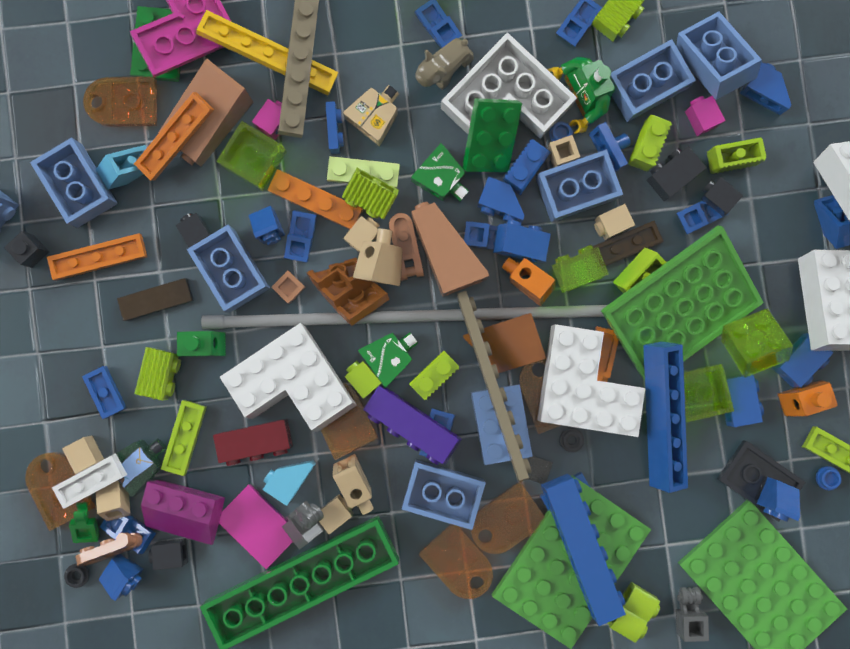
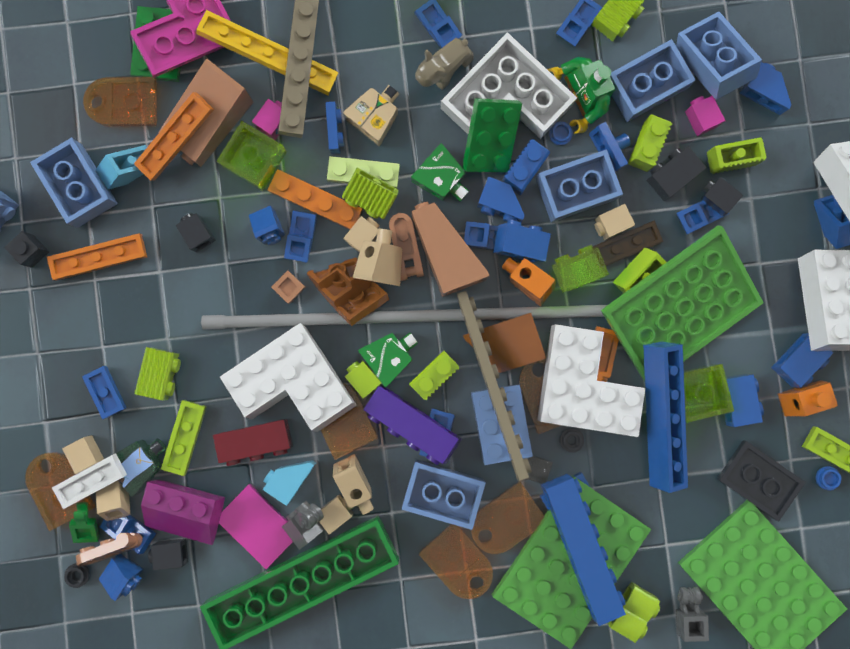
dark brown tile [117,278,194,321] -> none
green torso [177,331,226,357] -> none
medium blue brick [187,224,270,313] -> none
tan brick [548,135,580,168] -> none
clear neon green brick [721,308,793,378] -> none
blue slope [757,477,800,522] -> none

